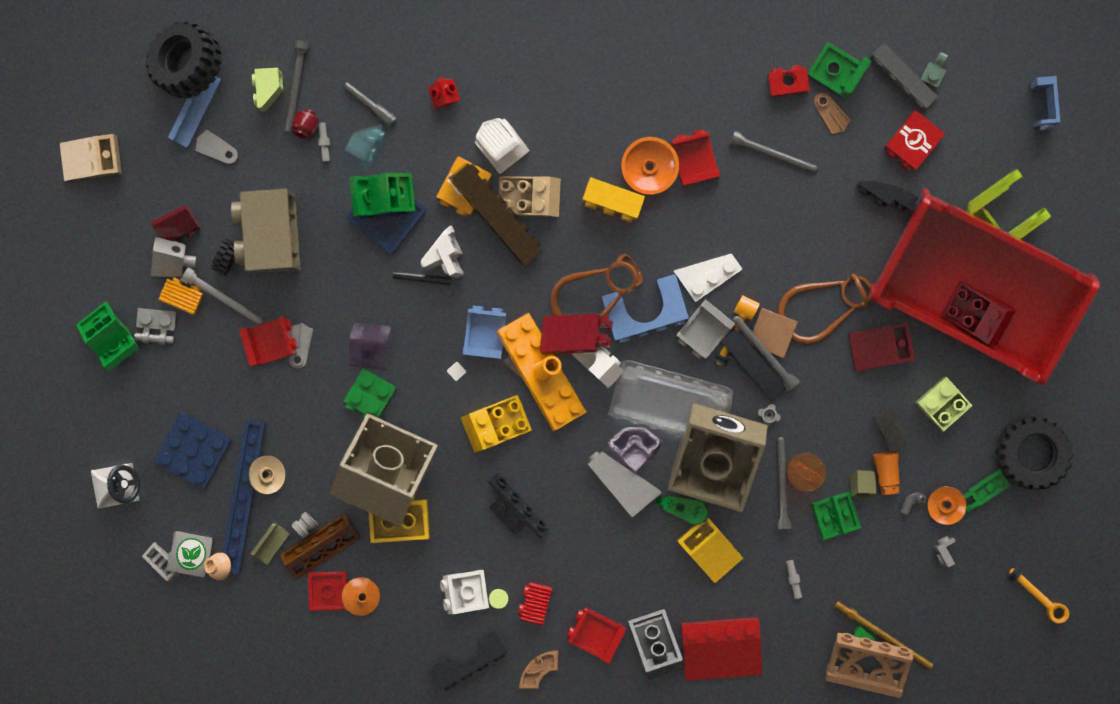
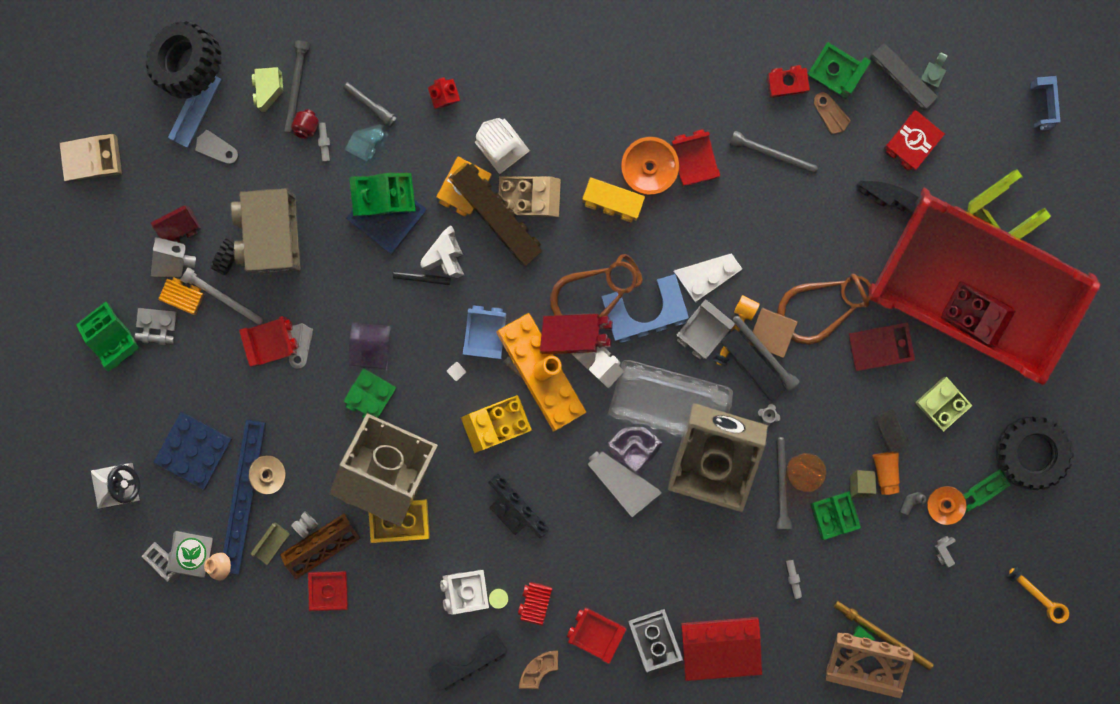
orange dish [342,577,380,616] -> none
green piece [655,496,710,526] -> none
yellow slope [677,518,743,583] -> none

